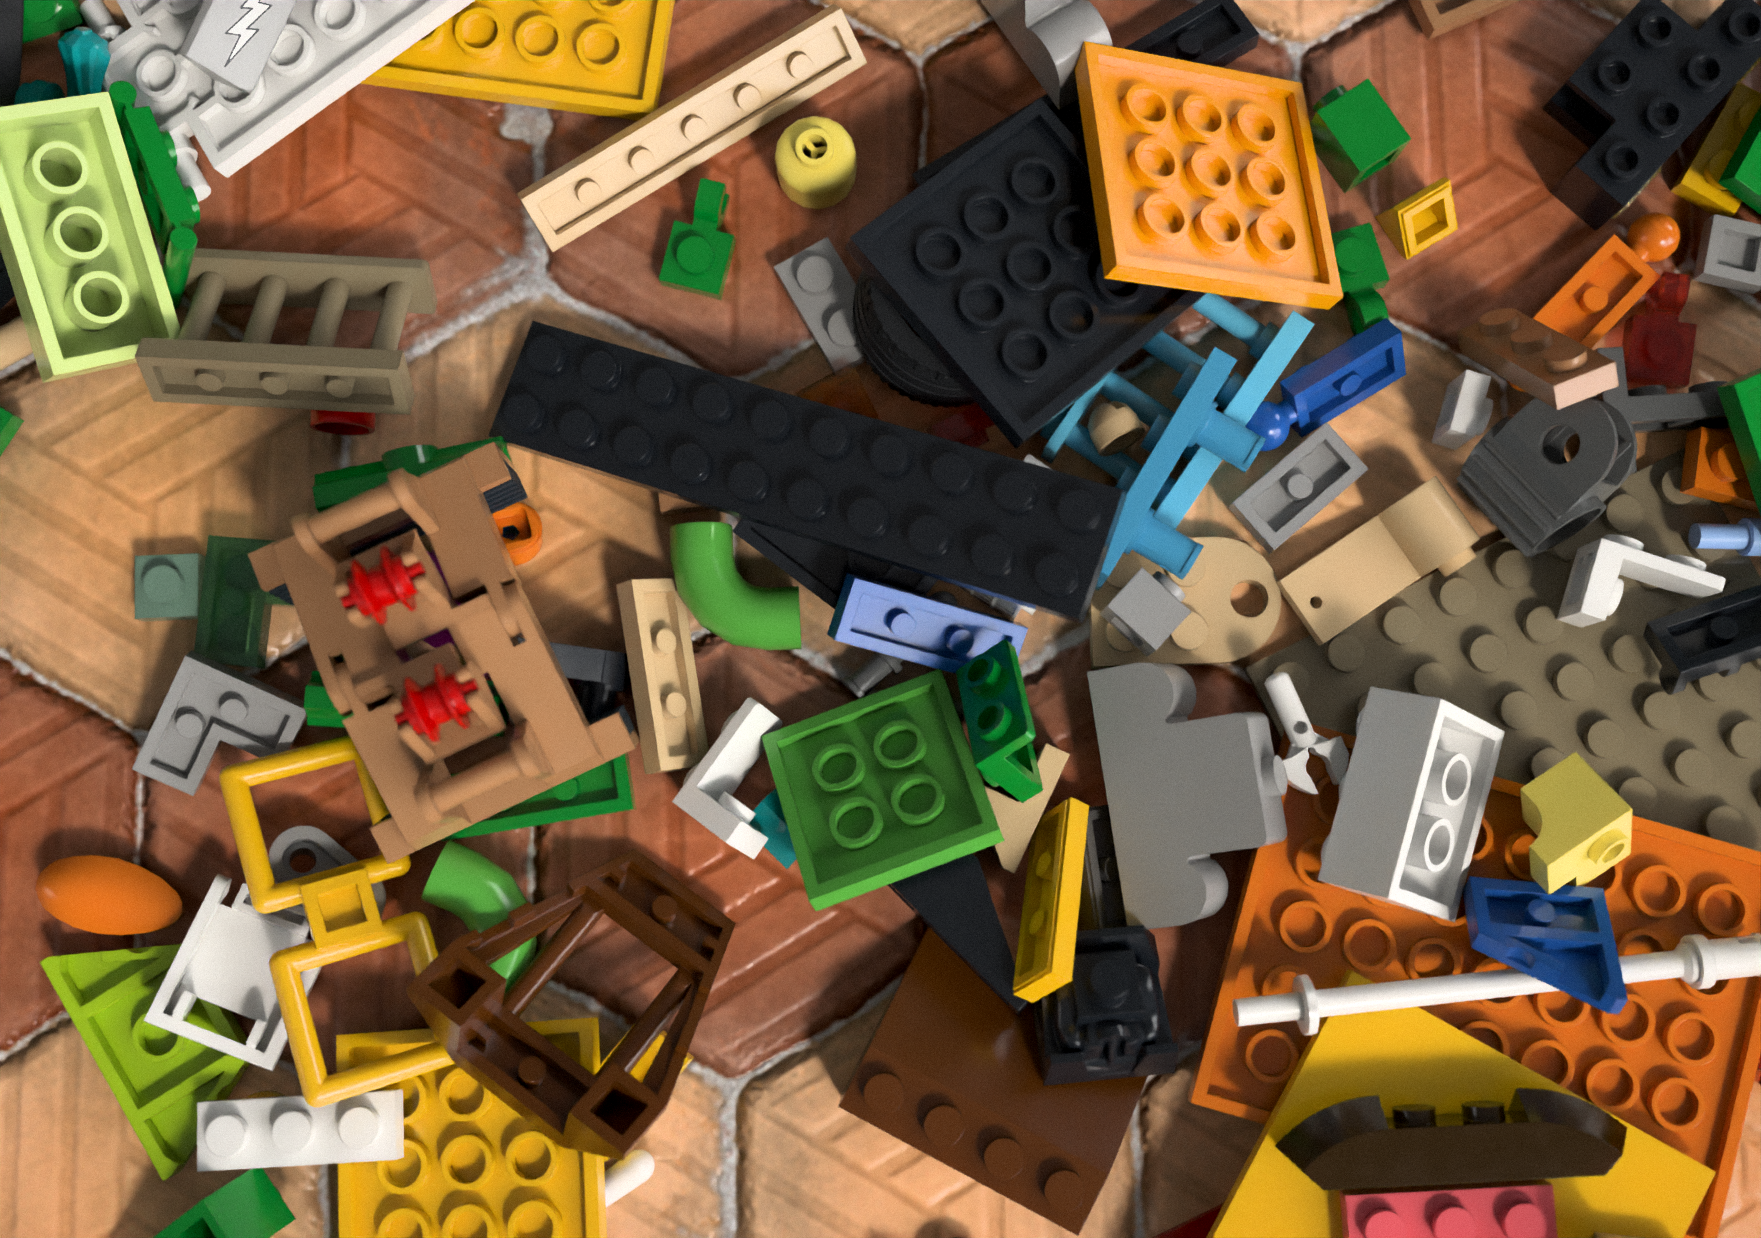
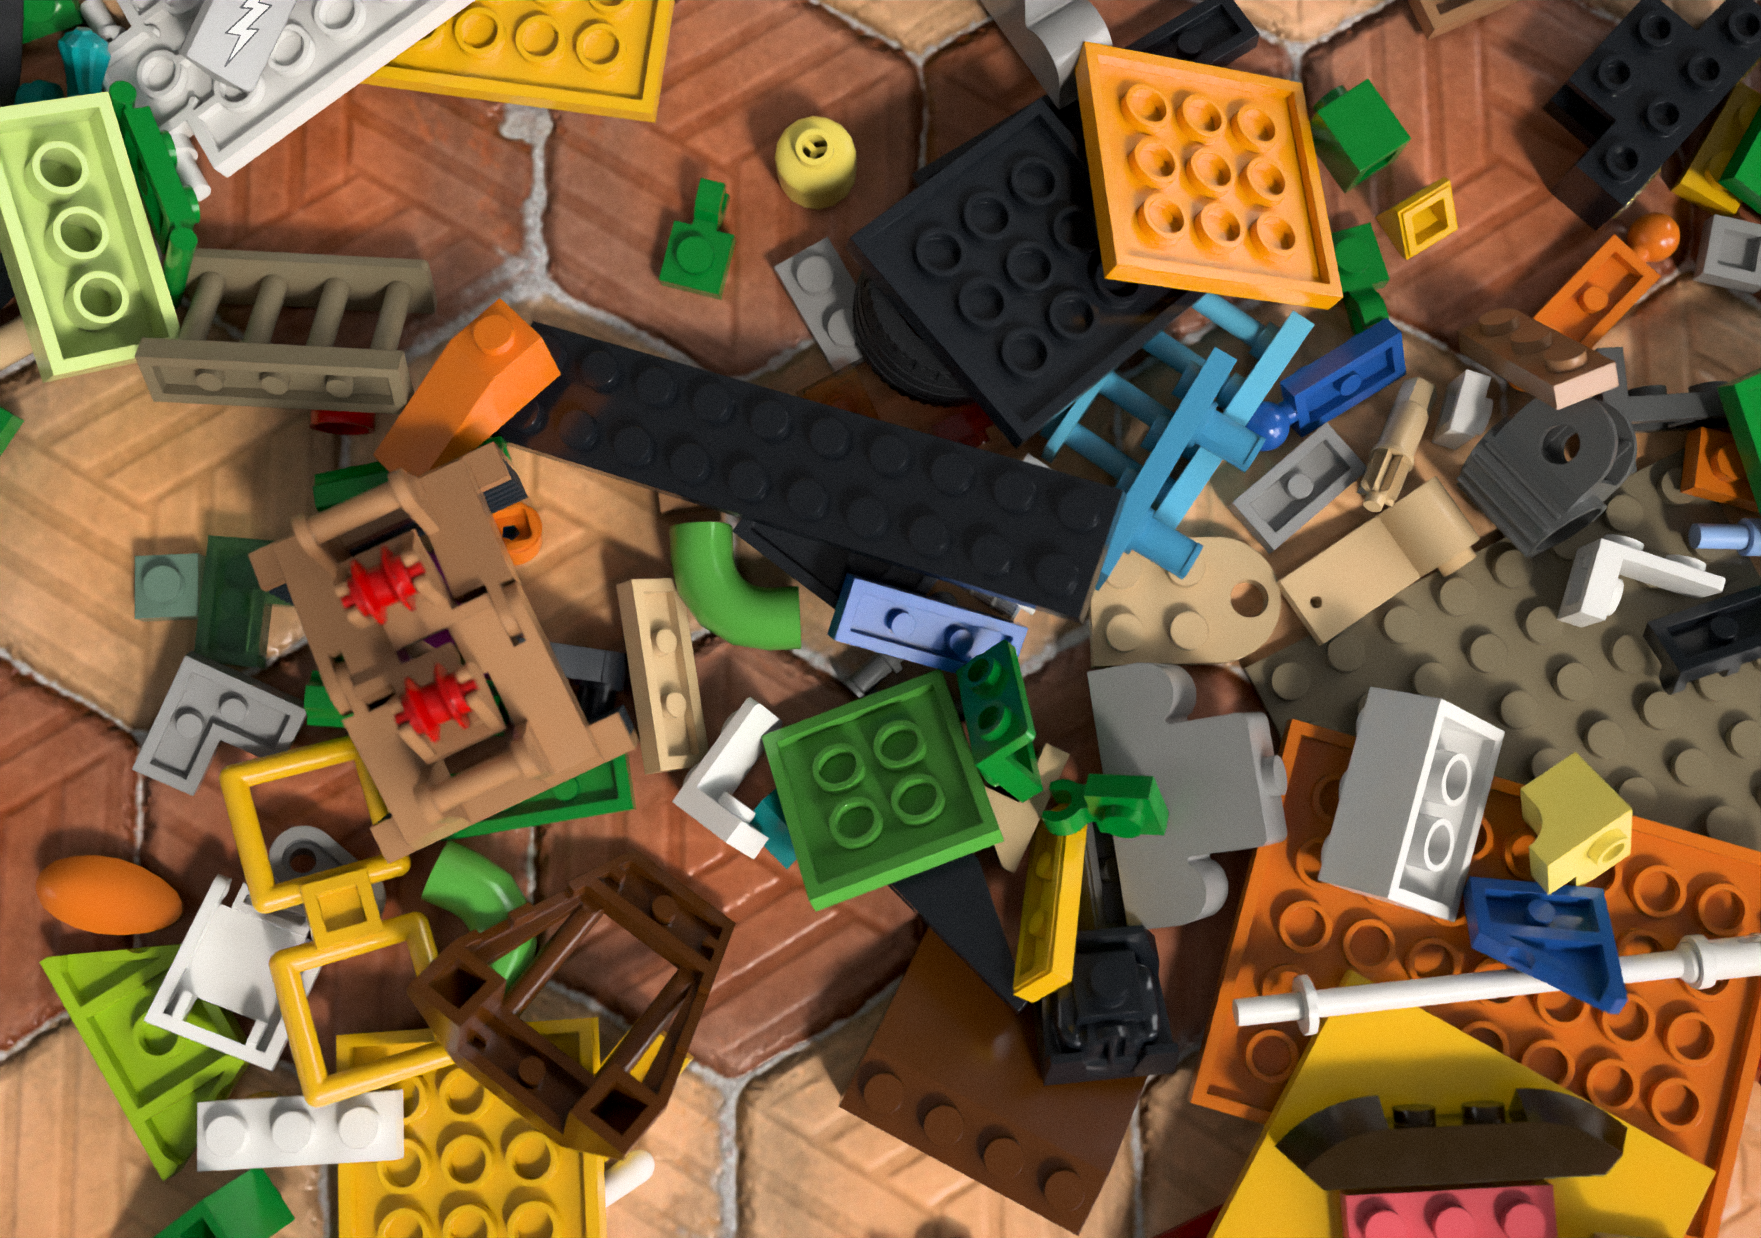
tan plate [517,4,867,252] -> none
tan hinge [1087,401,1145,456] -> none
light grey plate [1100,568,1191,657] -> none
white bar [1265,672,1349,795] -> none
clear red plate [1622,272,1697,390] -> none
none -> orange slope [373,298,561,477]
none -> green plate [1041,774,1169,838]
none -> tan piece [1356,377,1437,512]

